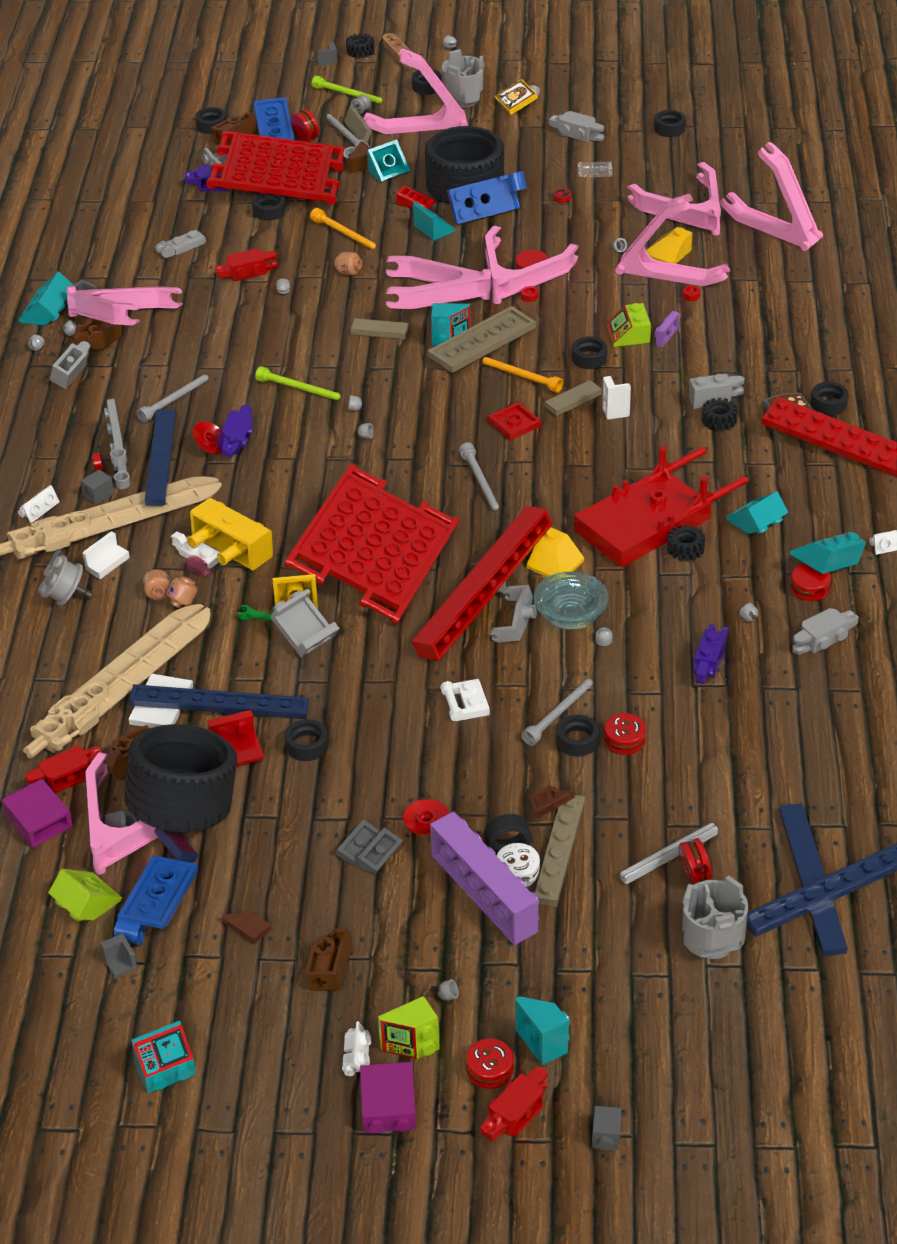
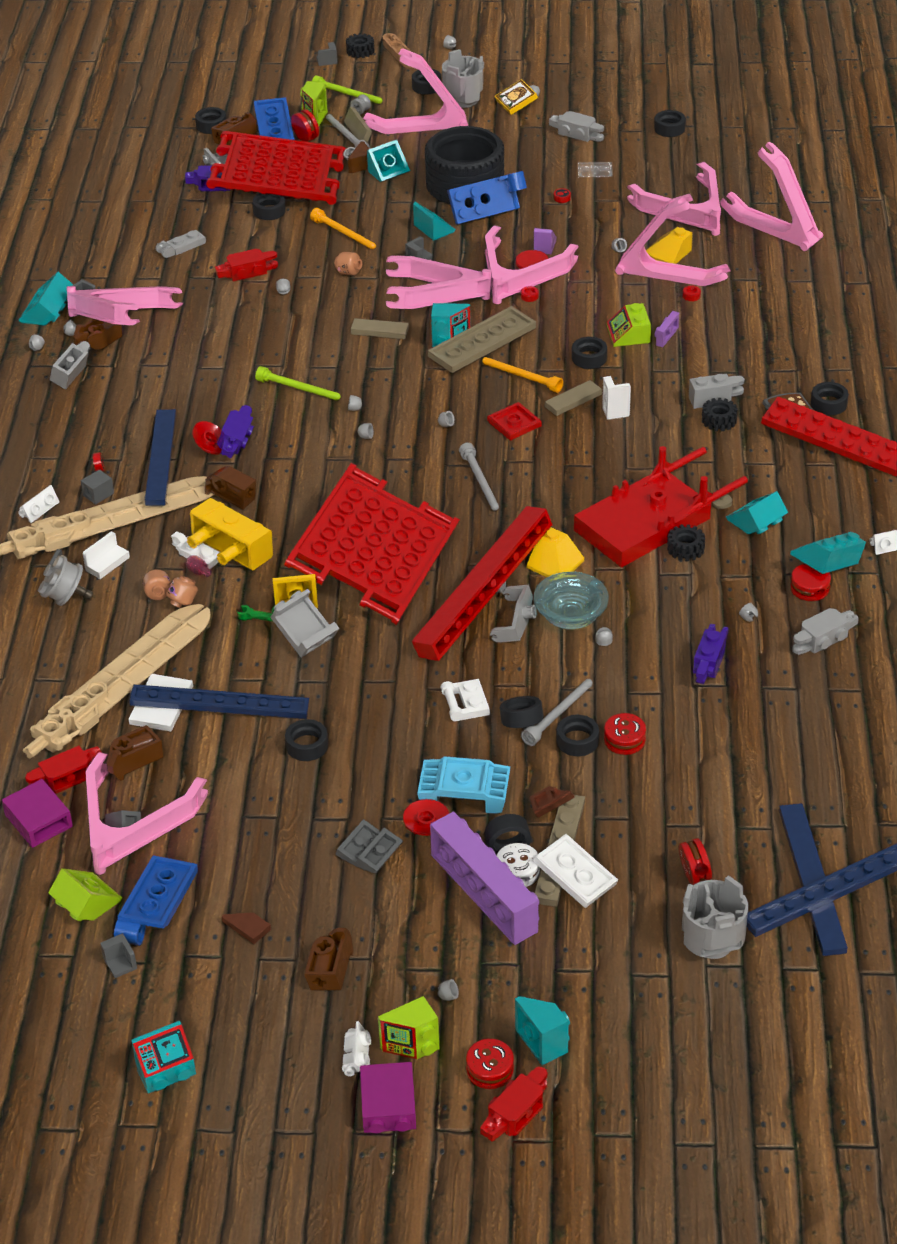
light grey hinge [104,399,131,489] -> none
black tyre [124,724,237,832] -> none
light grey piece [136,374,209,423] -> none
dark blue tile [154,828,199,862] -> none
red bracket [207,710,264,766] -> none
red slope [396,186,435,210] -> none
dark grey brick [592,1106,622,1150] -> none
light grey axle [619,822,718,884] -> none
none -> reddish brown piece [205,466,256,510]
none -> lime slope [300,81,328,126]
none -> dark grey panel [405,236,433,260]
none -> medium azure plate [417,757,510,813]
none -> light grey hinge [438,411,455,427]
none -> black tyre [499,696,544,728]
none -> white tile [533,834,618,908]
none -> medium lavender slope [534,228,557,255]
none -> dark tan piece [712,494,732,509]

